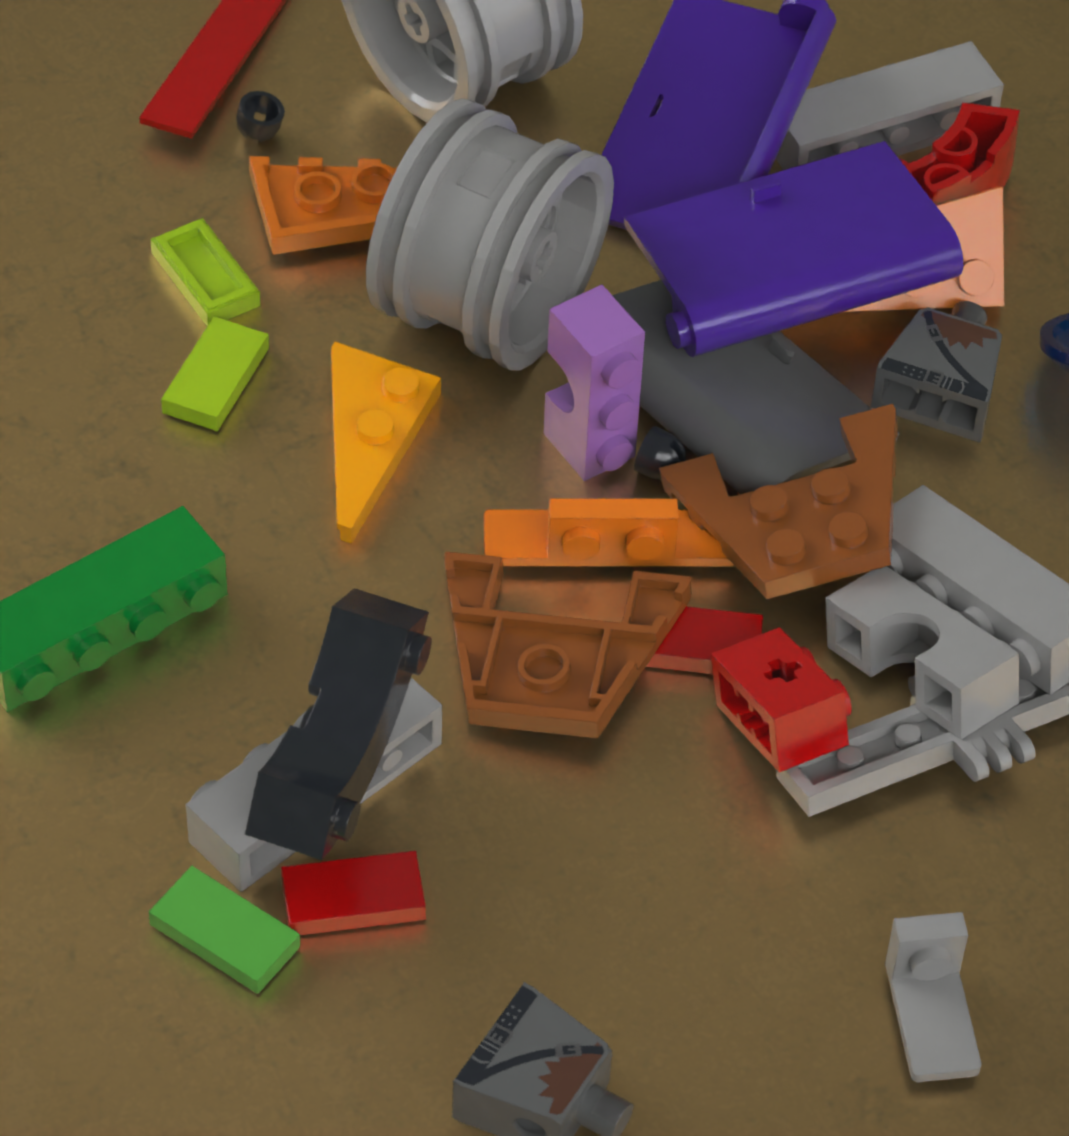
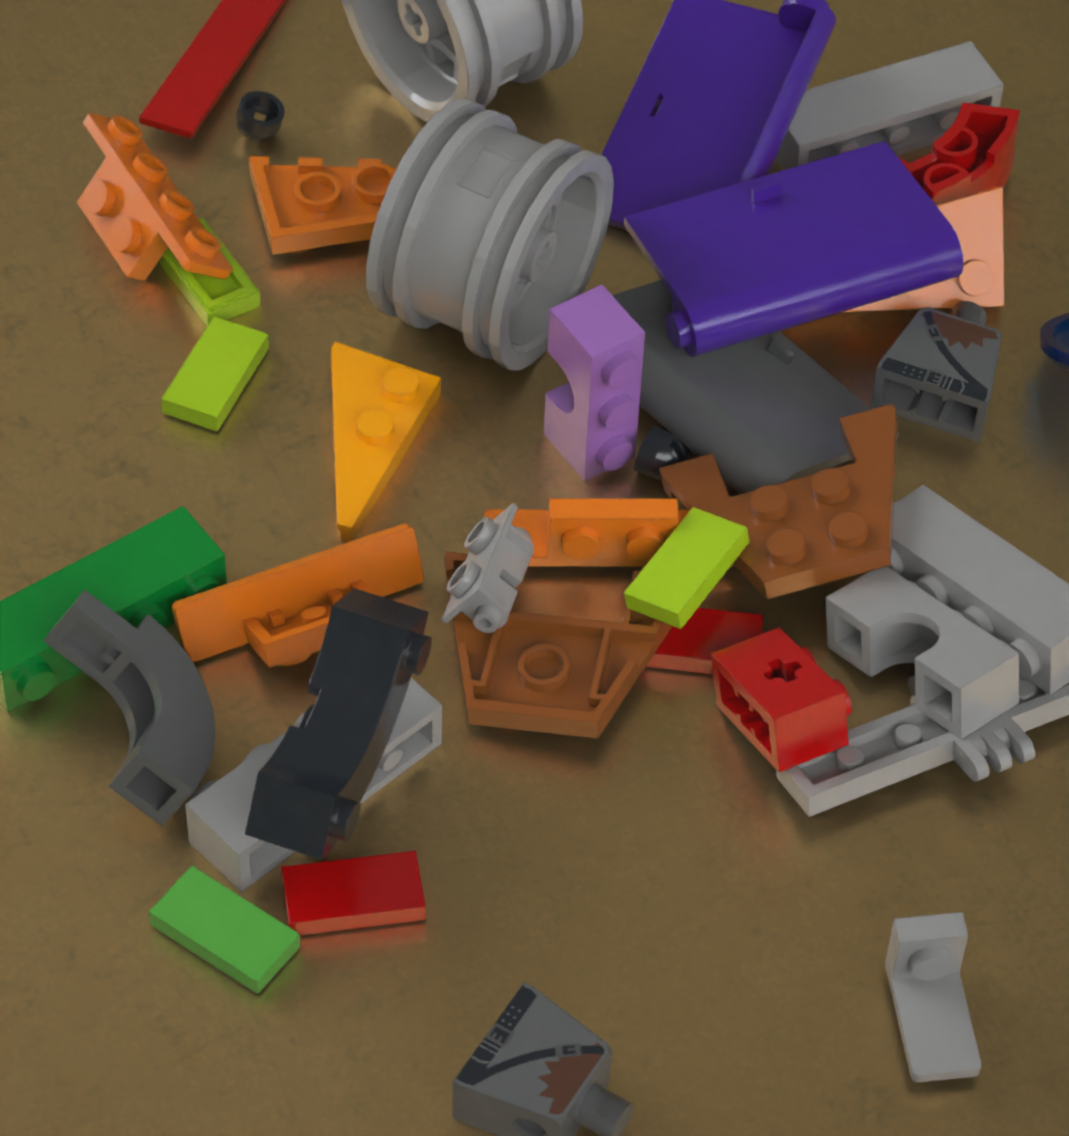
none -> dark grey arch [43,589,215,826]
none -> orange bracket [77,113,233,281]
none -> orange bracket [172,523,424,668]
none -> light grey hinge [441,503,534,633]
none -> lime tile [624,507,750,629]

